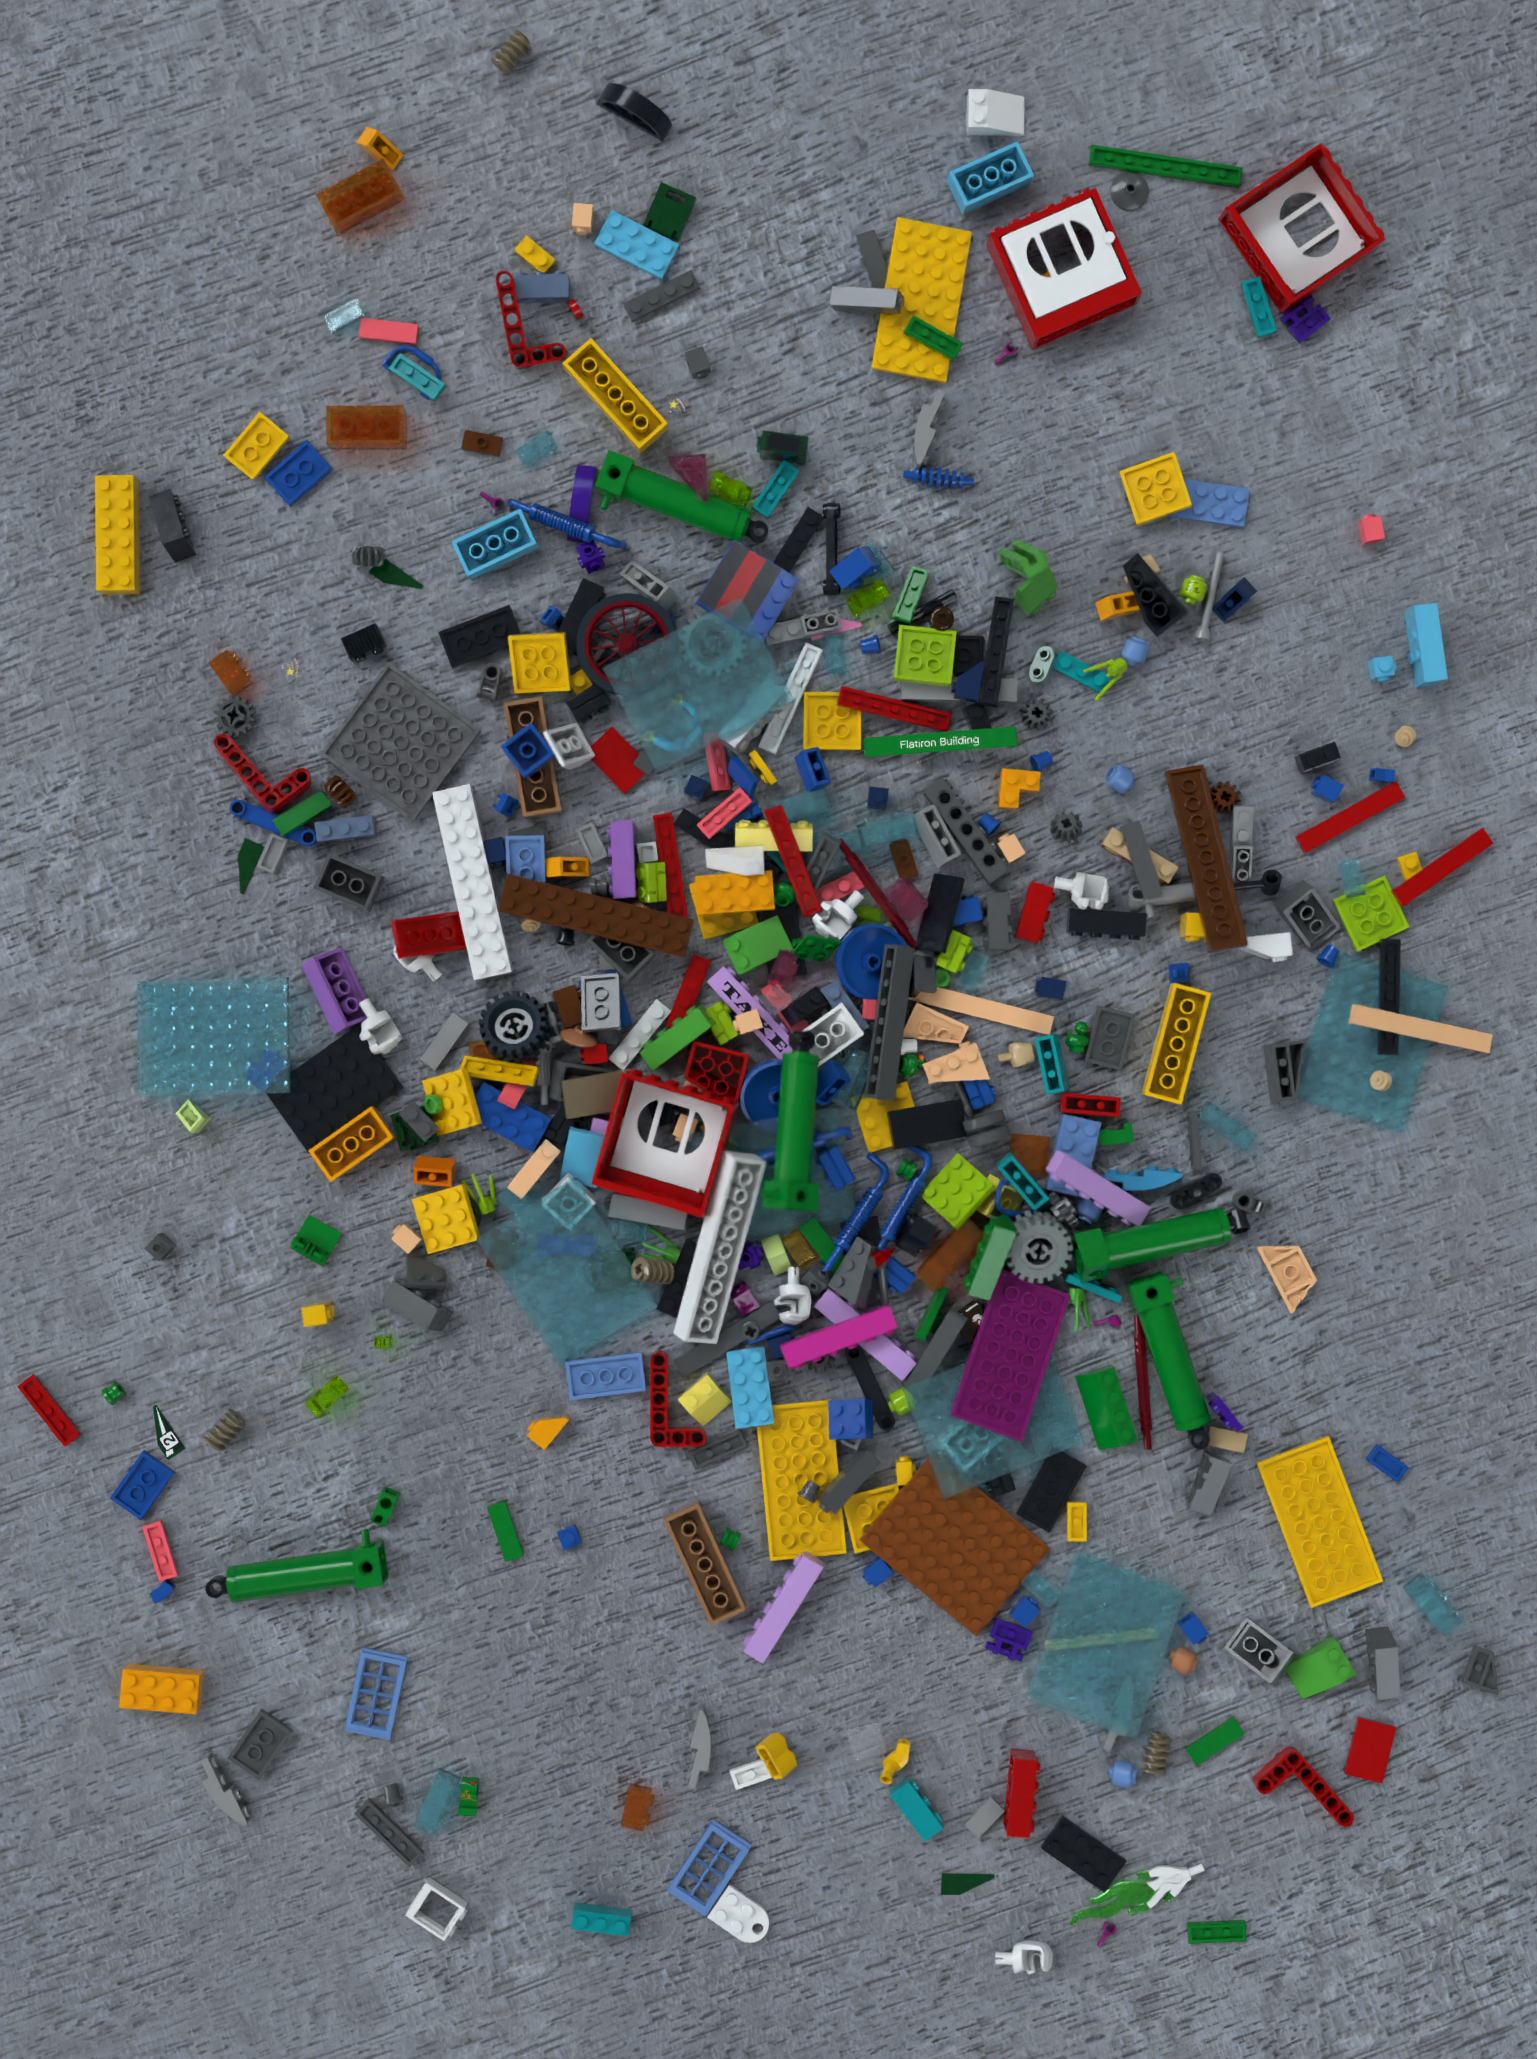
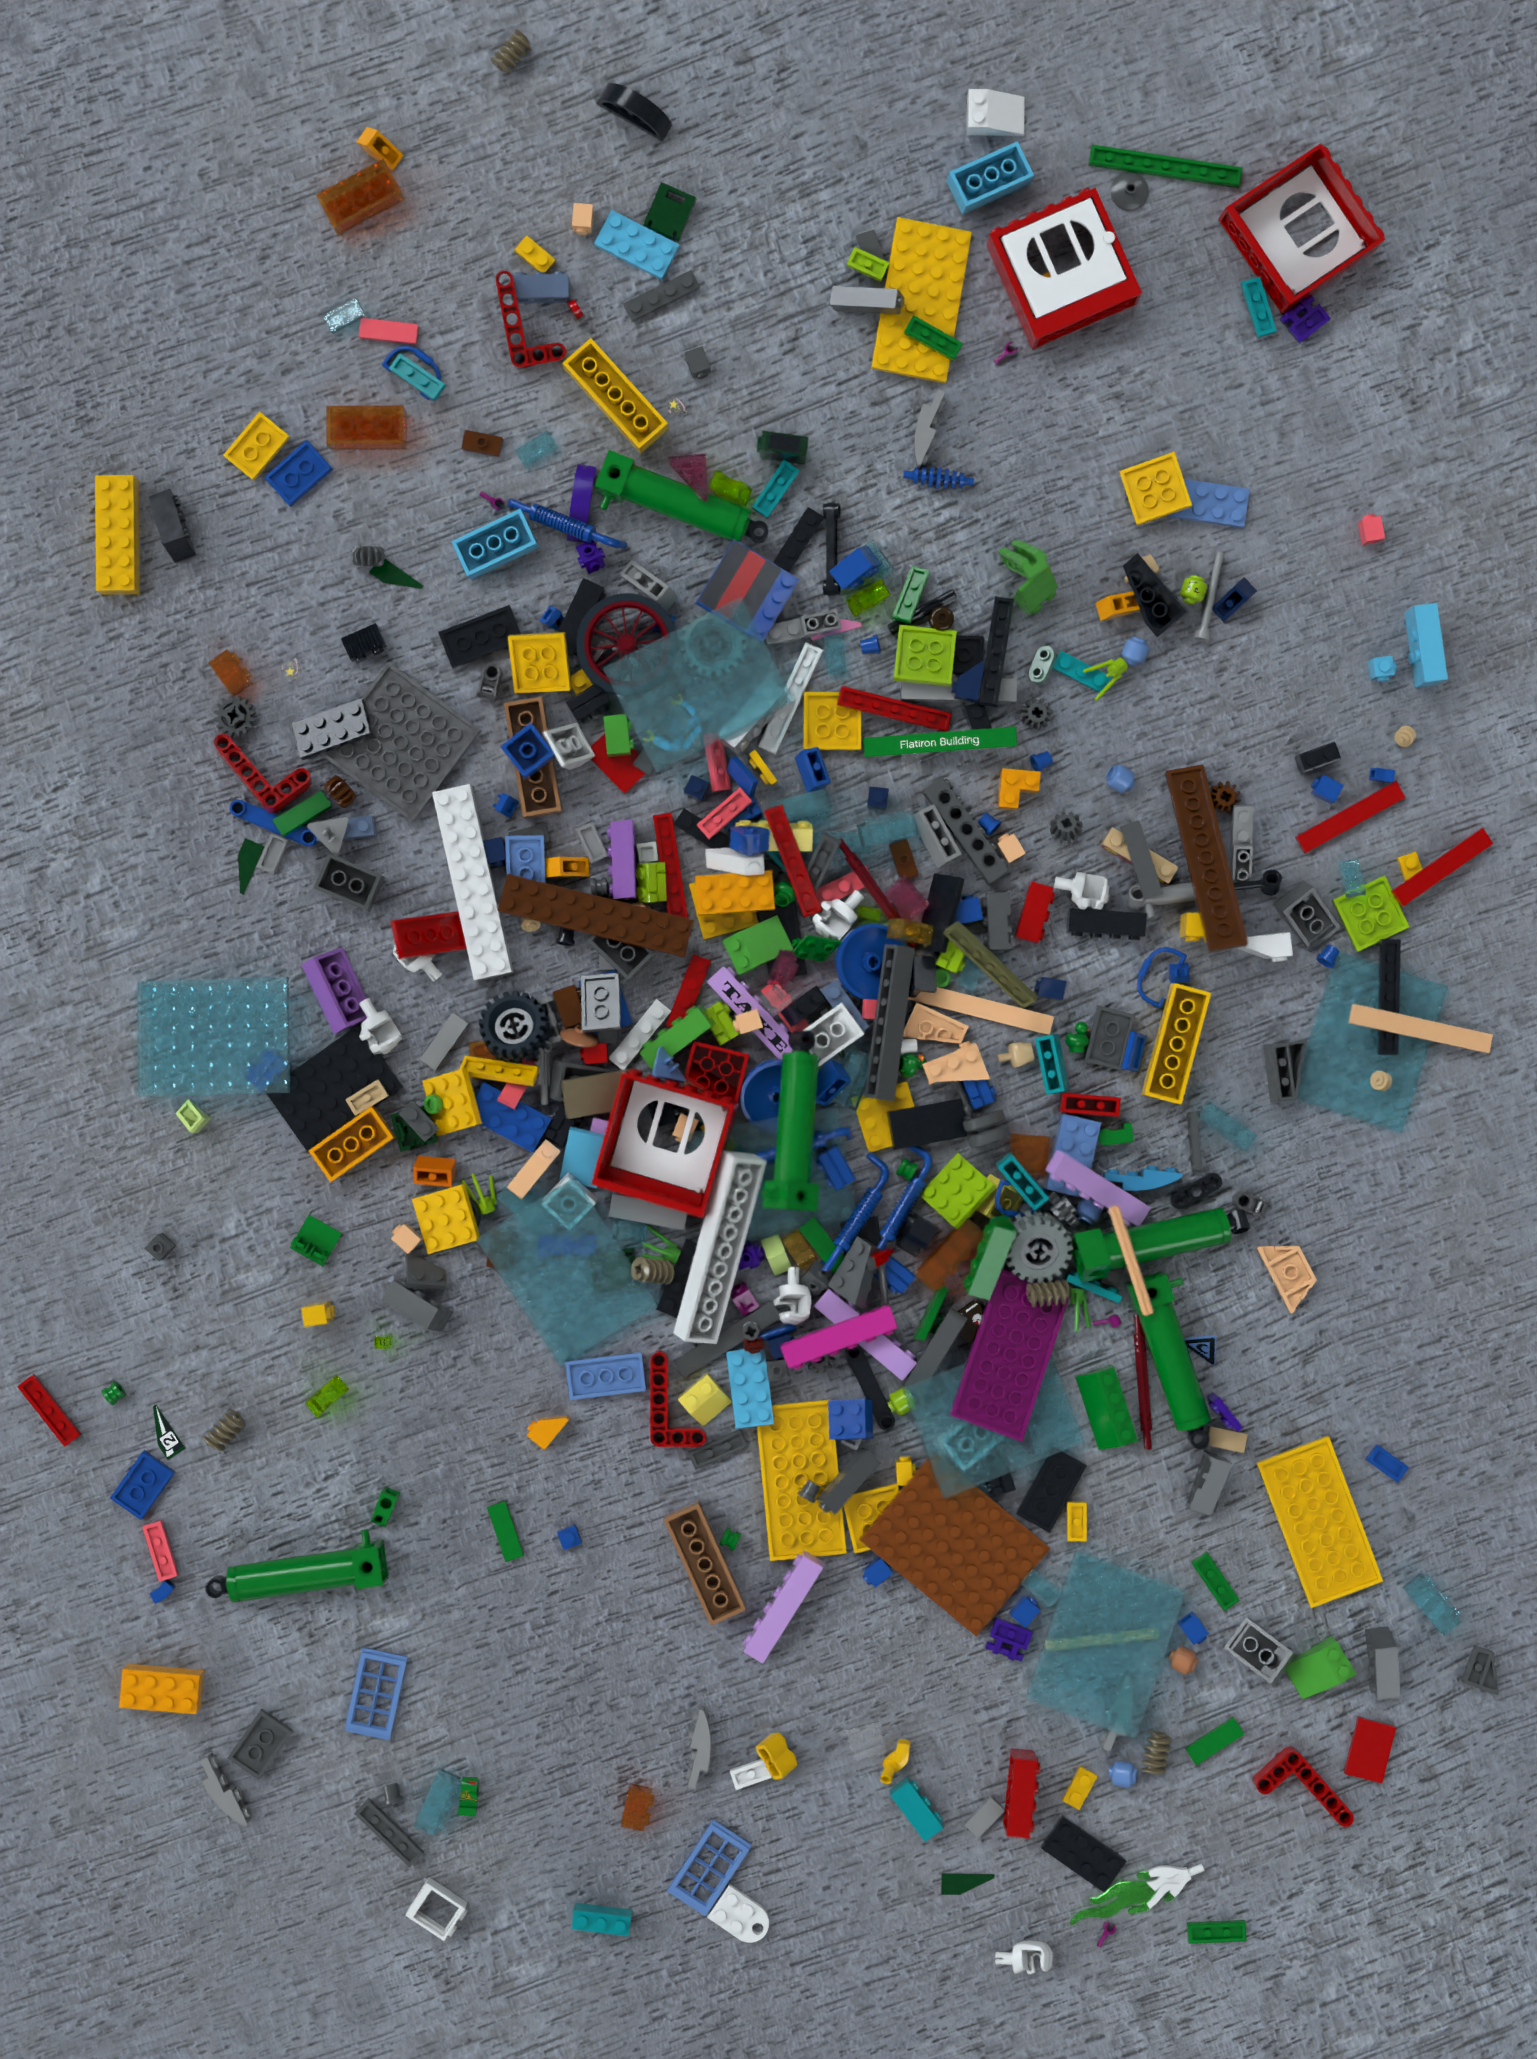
none -> plate [292,698,373,760]
none -> light grey piece [307,816,349,856]
none -> tan plate [345,1079,389,1116]
none -> bright green brick [603,714,634,757]
none -> medium blue piece [652,1046,685,1083]
none -> blue hinge [730,826,770,856]
none -> clear red plate [743,1337,764,1354]
none -> lime plate [846,247,889,282]
none -> clear yellow slope [887,918,933,945]
none -> olive plate [943,921,1038,1008]
none -> dark tan piece [1026,1280,1070,1308]
none -> yellow plate [1062,1765,1098,1810]
none -> light nougat axle [1108,1205,1153,1316]
none -> blue tile [1121,1031,1147,1073]
none -> blue piece [1137,947,1187,1009]
none -> piece [1184,1335,1217,1365]
none -> green tile [1191,1551,1240,1611]

